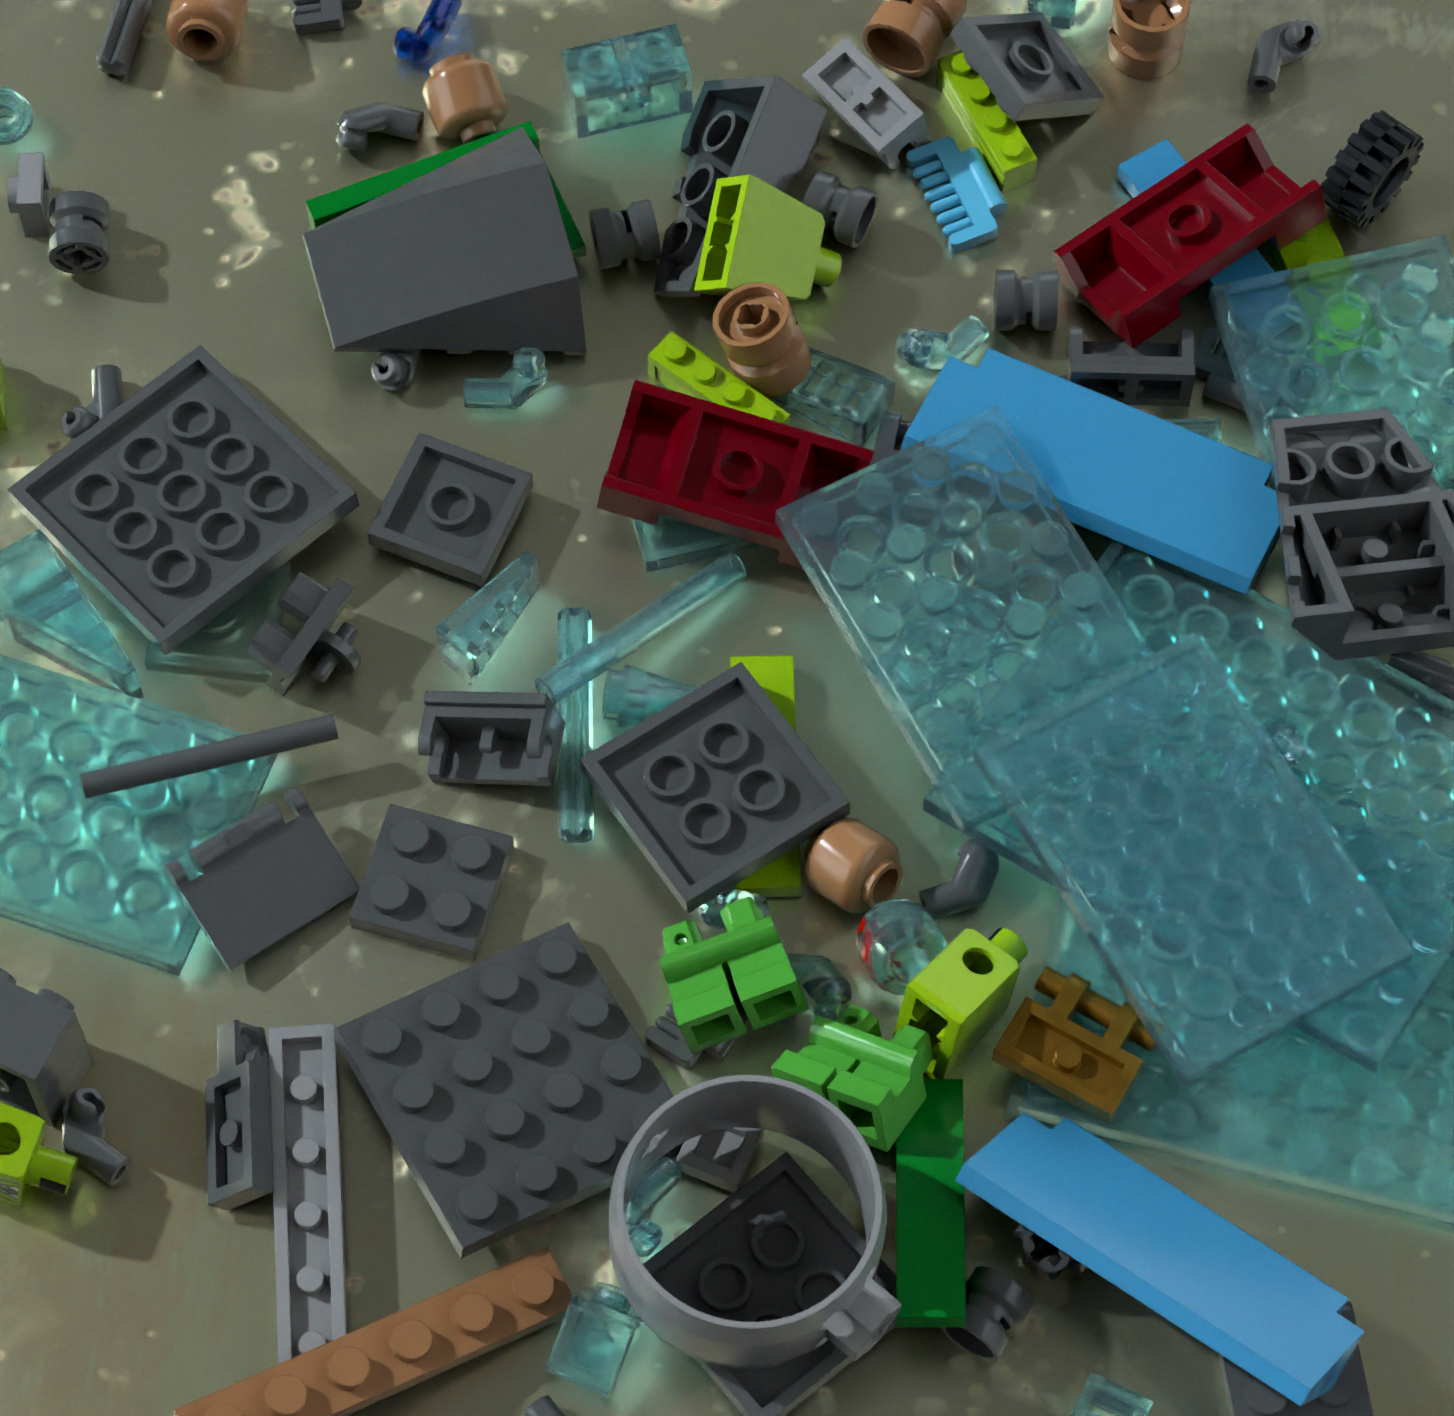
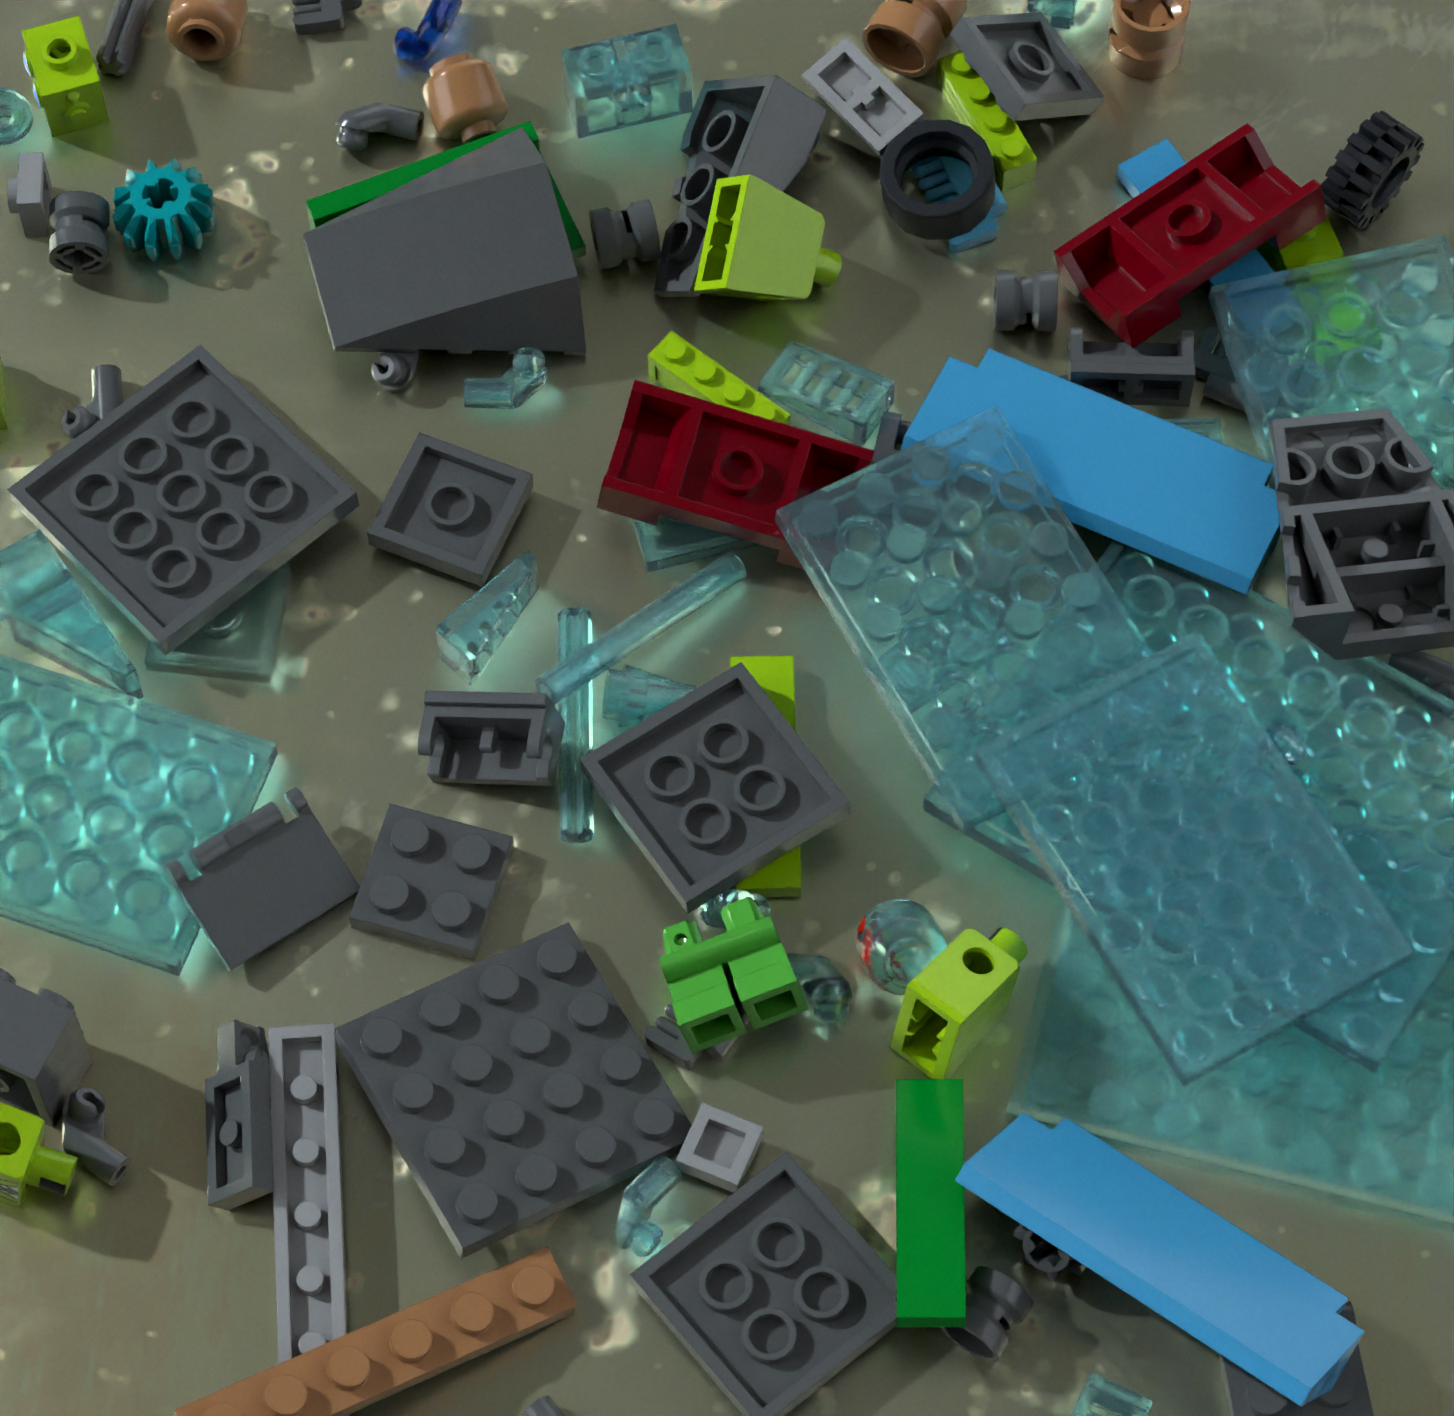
dark grey bar [80,714,339,799] -> none
dark grey hips [246,573,361,696] -> none
clear light blue bracket [544,1282,643,1396] -> none
light grey cylinder [608,1075,902,1369] -> none
medium nougat wheel [712,282,811,398] -> none
bright green hips [771,1005,934,1152] -> none
dark grey wheel [802,170,878,249] -> none
medium nougat head [804,817,902,914] -> none
clear light blue arm [896,315,989,372] -> none
dark grey arm [919,838,999,922] -> none
pearl gold plate [992,966,1164,1124] -> none
dark grey arm [1247,18,1319,93] -> none
none -> lime head [22,15,110,137]
none -> teal gear [112,157,215,262]
none -> black tyre [880,120,995,240]

